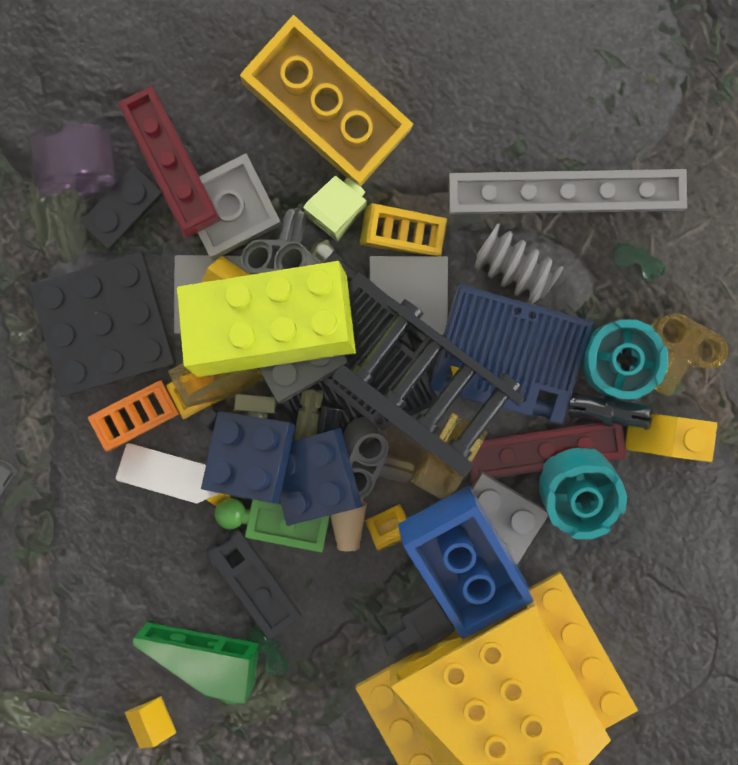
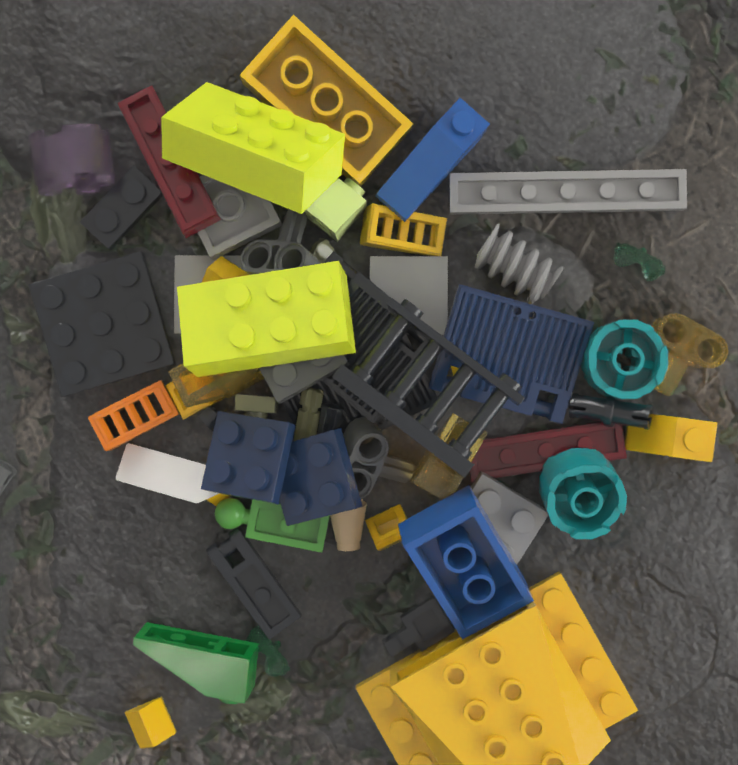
none -> neon yellow brick [161,82,345,214]
none -> blue slope [375,98,490,222]

